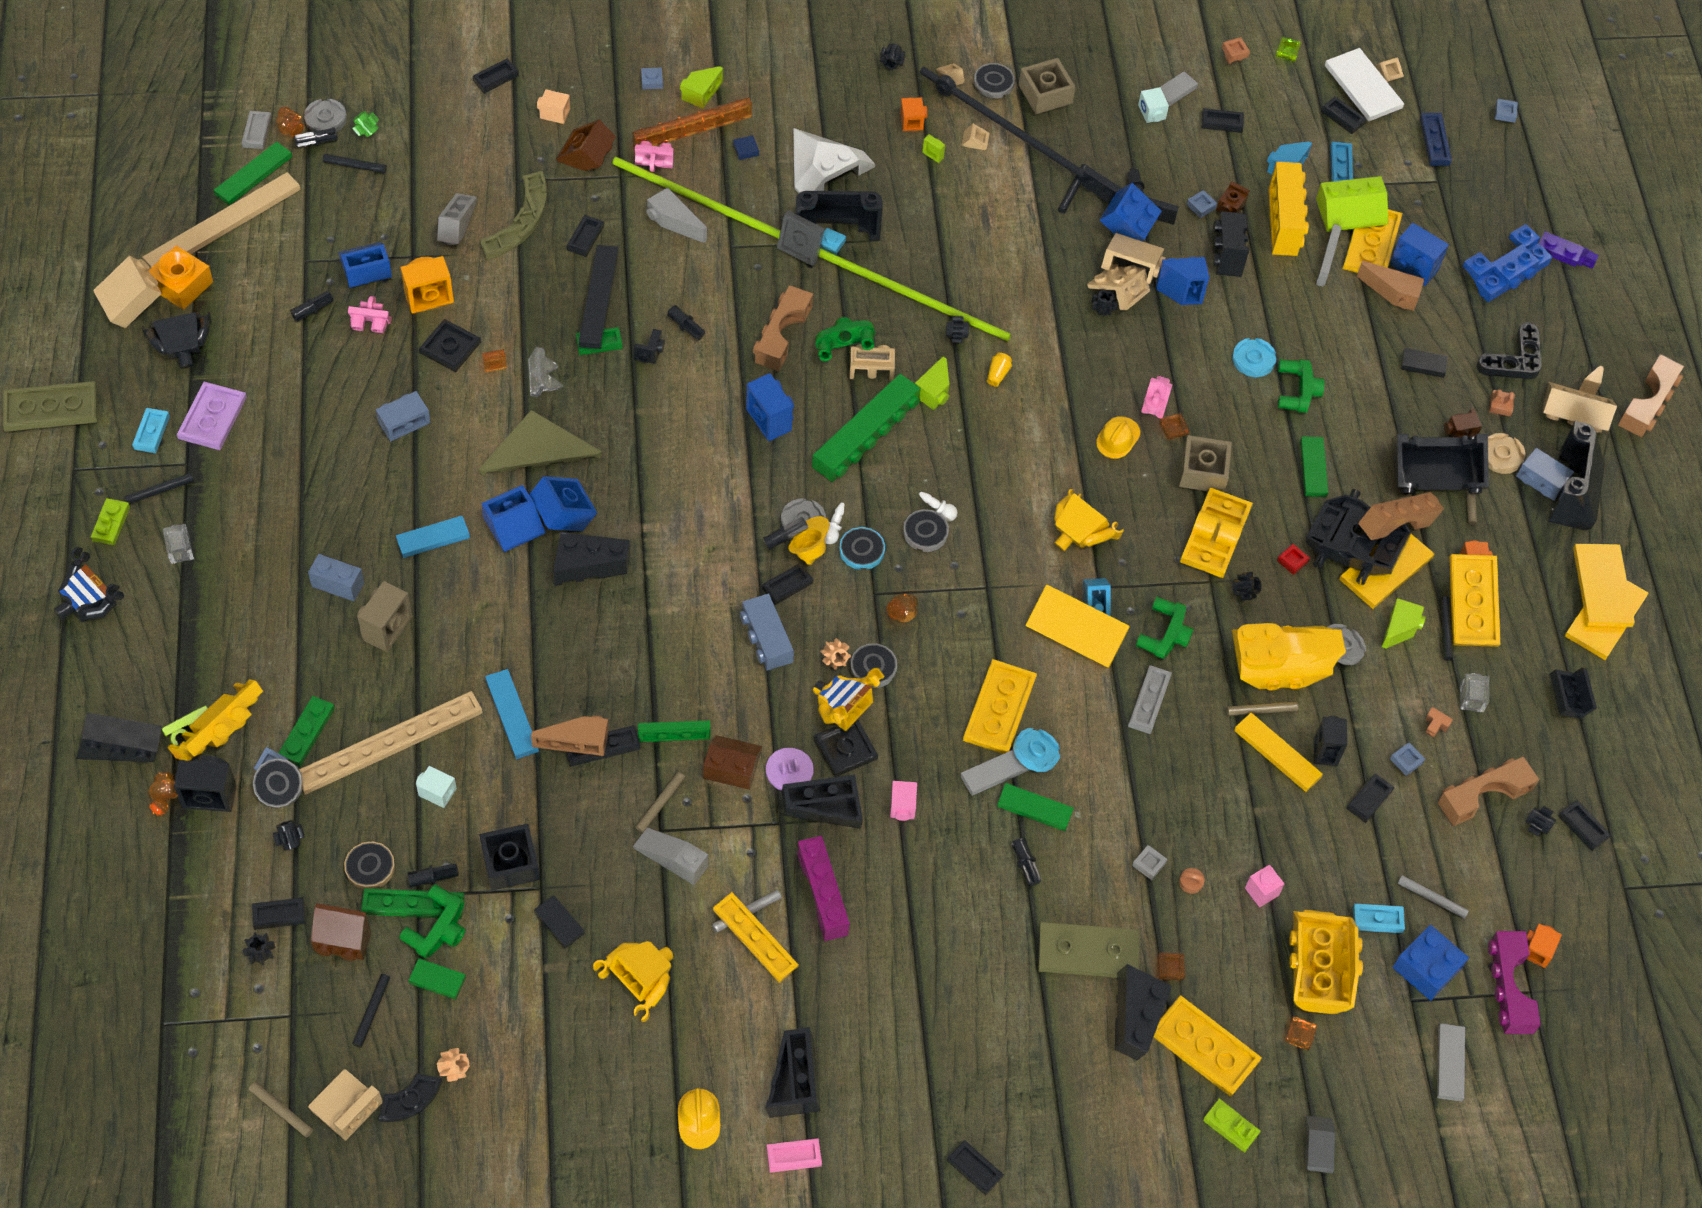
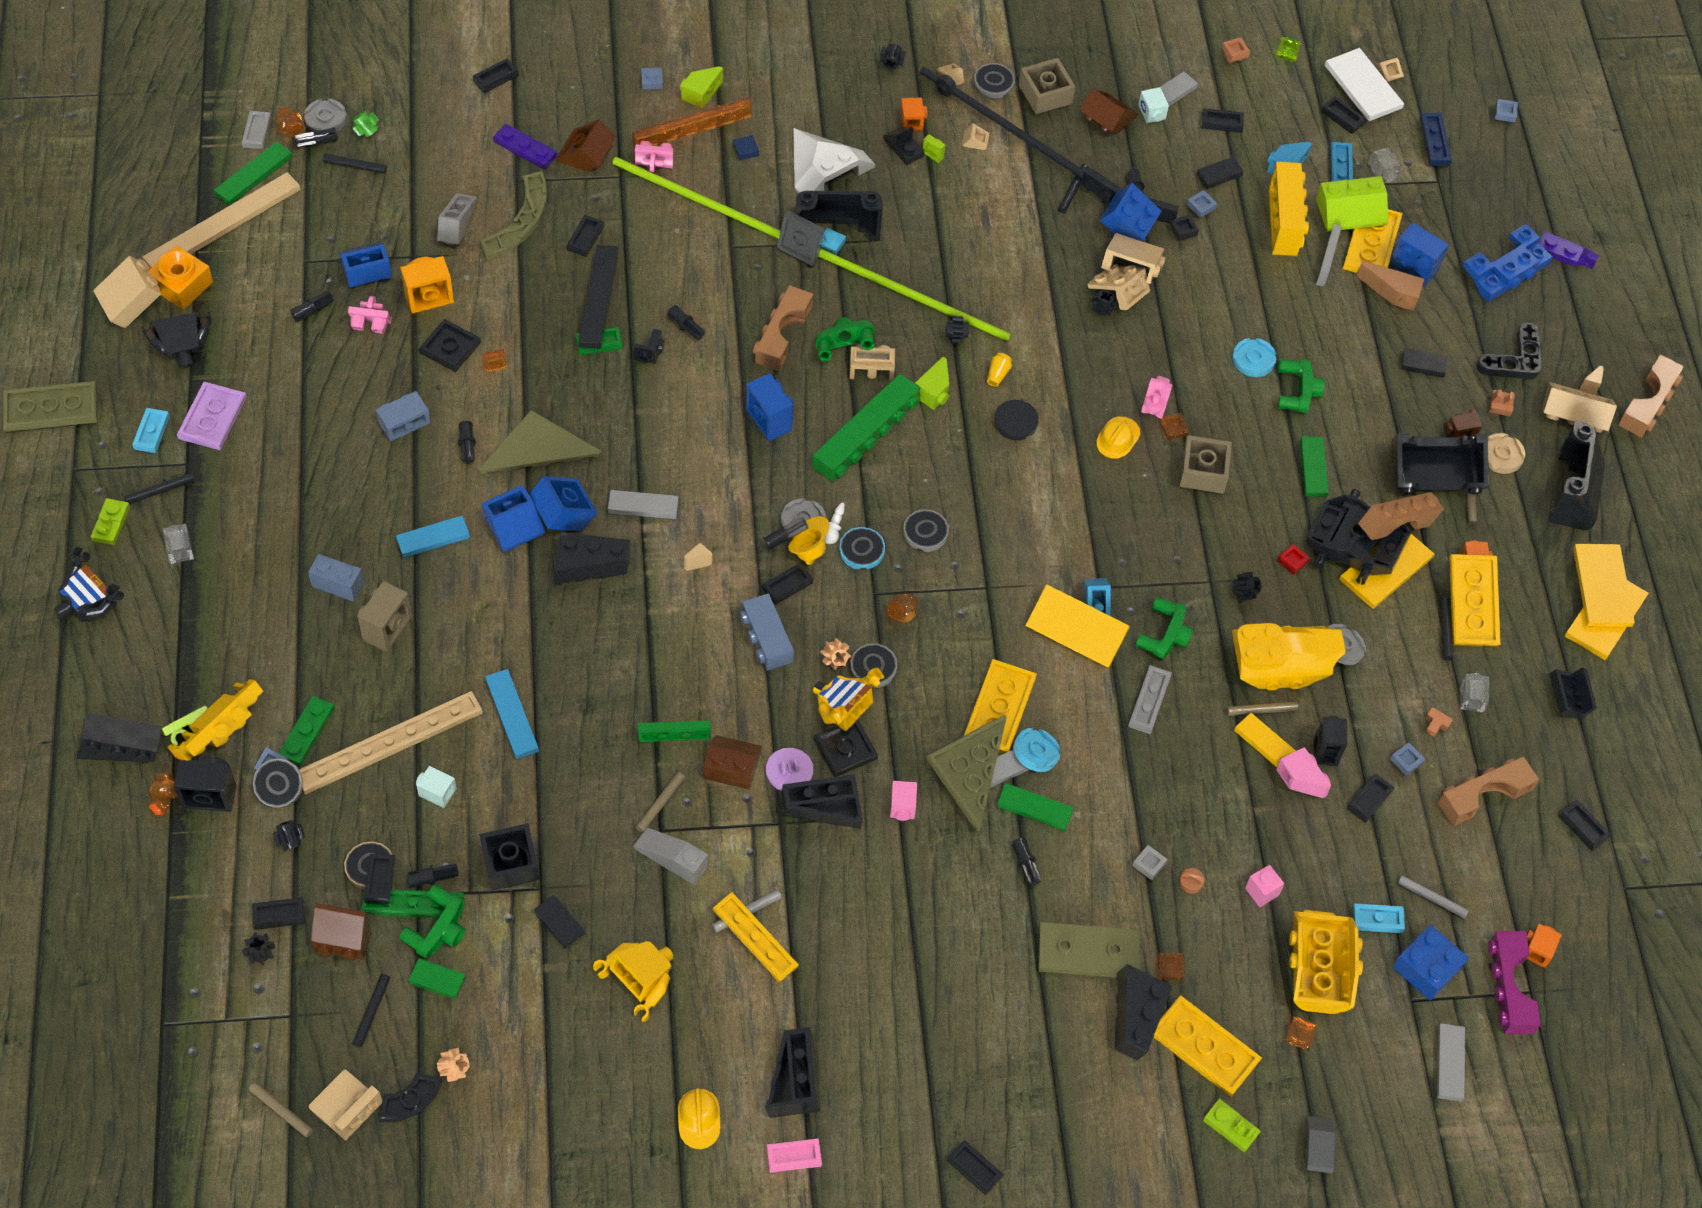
clear tile [528,347,563,397] -> none
medium nougat slope [531,716,609,756] -> none
light nougat brick [537,89,570,124] -> none
black tile [566,725,641,767] -> none
light grey slope [647,187,707,243] -> none
magenta arch [797,835,850,942] -> none
white bar [919,492,957,522] -> none
yellow torso [1054,489,1124,552] -> none
blue slope [1156,257,1209,305] -> none
yellow plate [1180,487,1253,578] -> none
black wedge [1213,211,1249,277] -> none
reddish brown brick [1216,181,1250,213] -> none
lime slope [1382,598,1426,648] -> none
sand blue brick [1516,448,1574,501] -> none
black gear [1526,806,1556,836] -> none
none -> black tile [364,854,396,904]
none -> black axle [458,421,476,464]
none -> dark purple plate [493,124,557,170]
none -> light grey tile [608,490,679,519]
none -> tan slope [684,543,712,571]
none -> black slope [883,126,924,165]
none -> olive tile [927,715,1007,832]
none -> black tile [994,400,1039,440]
none -> reddish brown slope [1080,88,1139,134]
none -> black plate [1170,215,1199,241]
none -> black tile [1197,157,1244,189]
none -> bright pink slope [1276,747,1331,798]
none -> clear brick [1367,147,1401,182]

